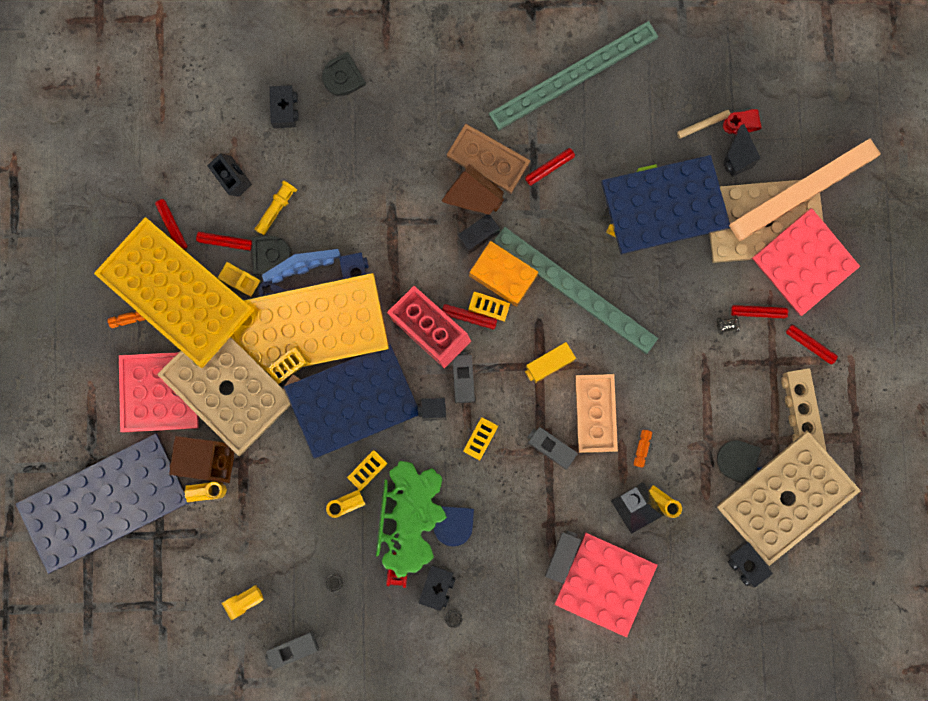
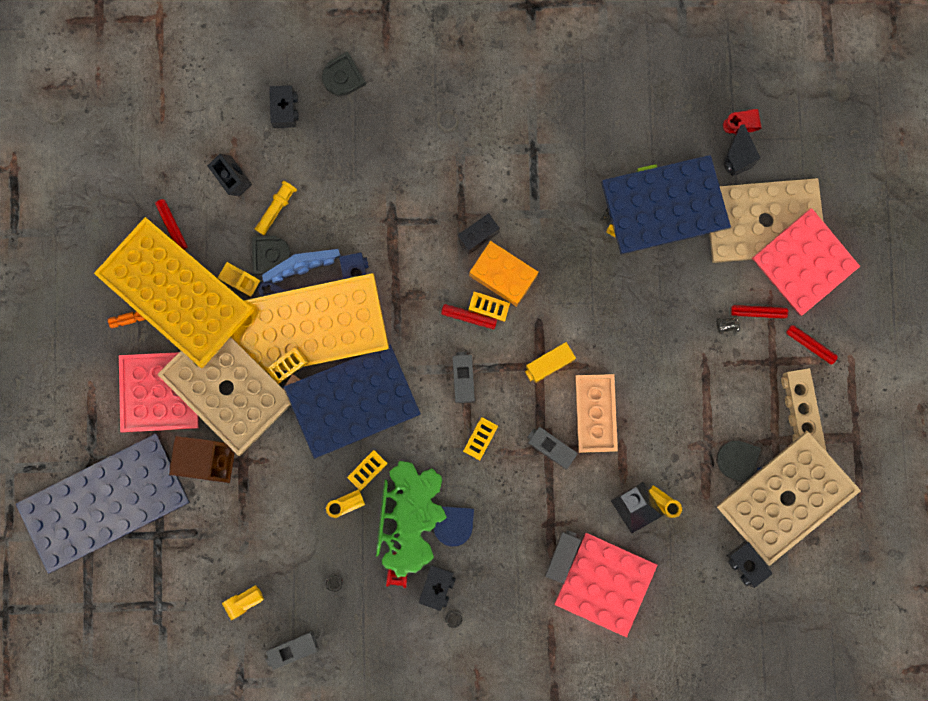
yellow piece [185,482,227,502] -> none
red axle [196,232,252,251] -> none
coral brick [387,286,471,368] -> none
black brick [418,398,446,421] -> none
reddish brown slope [441,164,504,215] -> none
medium nougat plate [446,124,530,194] -> none
sand green plate [489,21,658,131] -> none
sand green plate [493,227,658,354] -> none
red axle [525,148,575,186] -> none
orange axle [633,430,652,468] -> none
tan bar [677,110,731,139] -> none
light nougat beam [729,138,881,242] -> none

